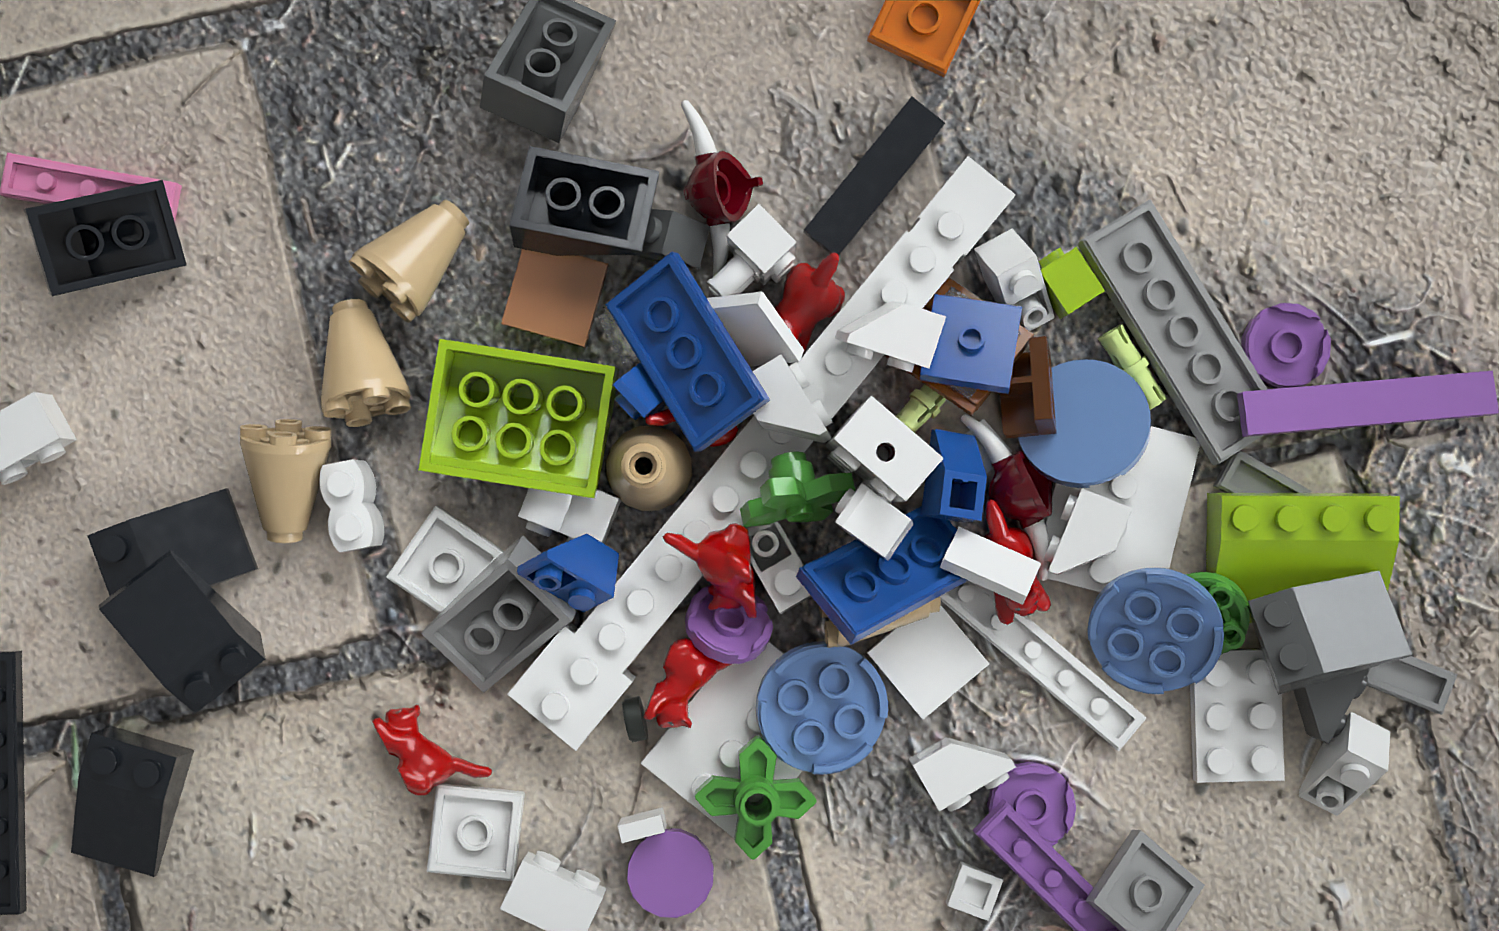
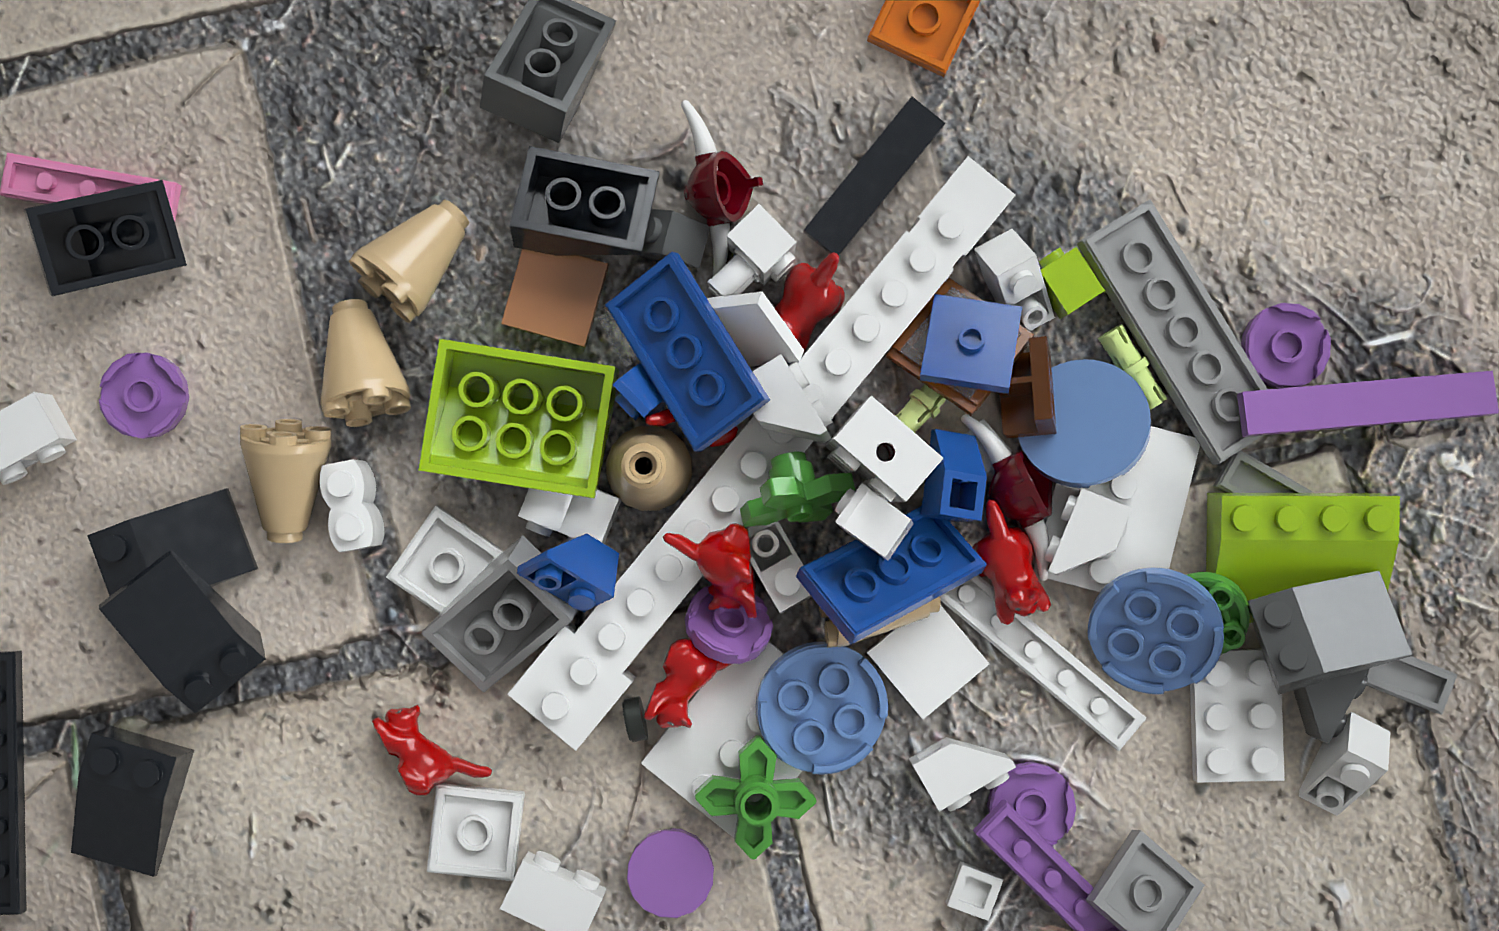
white tile [618,807,667,843] -> none
white slope [835,301,946,372] -> none
white tile [940,527,1041,605] -> none
none -> medium lavender tile [99,352,189,439]

